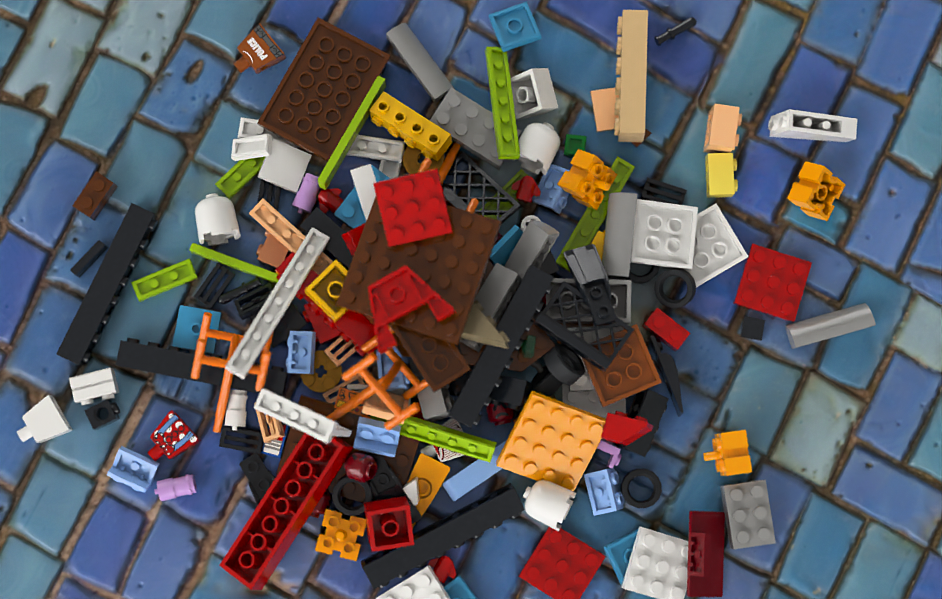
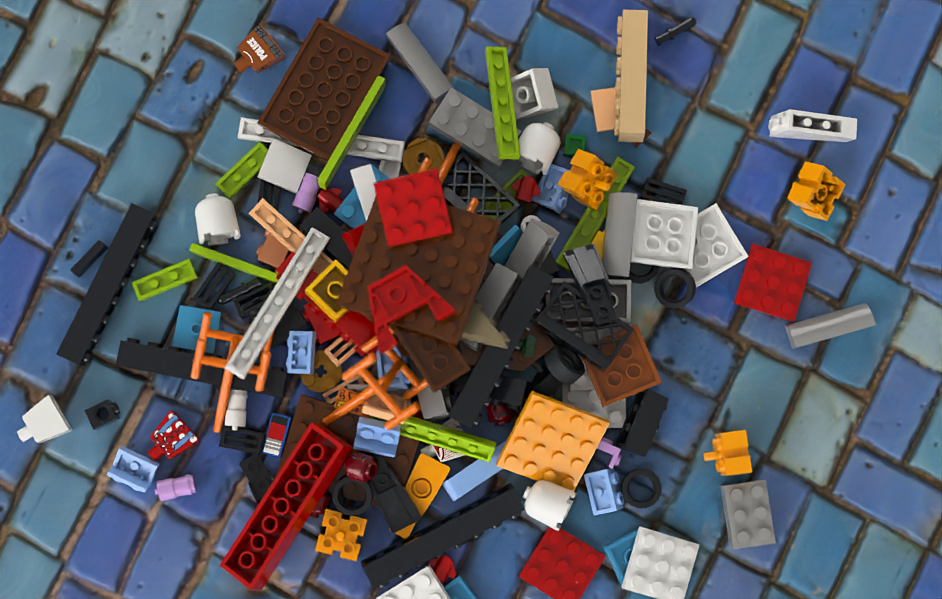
white brick [69,367,119,406] -> none
reddish brown brick [72,171,118,221] -> none
white tile [231,134,273,161] -> none
white fence [254,388,352,443] -> none
light nougat tile [254,402,285,443] -> none
red brick [364,496,414,552] -> none
yellow brick [369,91,453,161] -> none
white slope [403,477,419,506] -> none
dark azure plate [488,1,541,52] -> none
red slope [601,411,653,446] -> none
red brick [642,308,690,351] -> none
black piece [649,335,683,417] -> none
dark red bracket [687,511,725,597] -> none
light nougat brick [703,104,742,153] -> none
light yellow brick [705,153,738,198] -> none
black tile [740,316,765,341] -> none

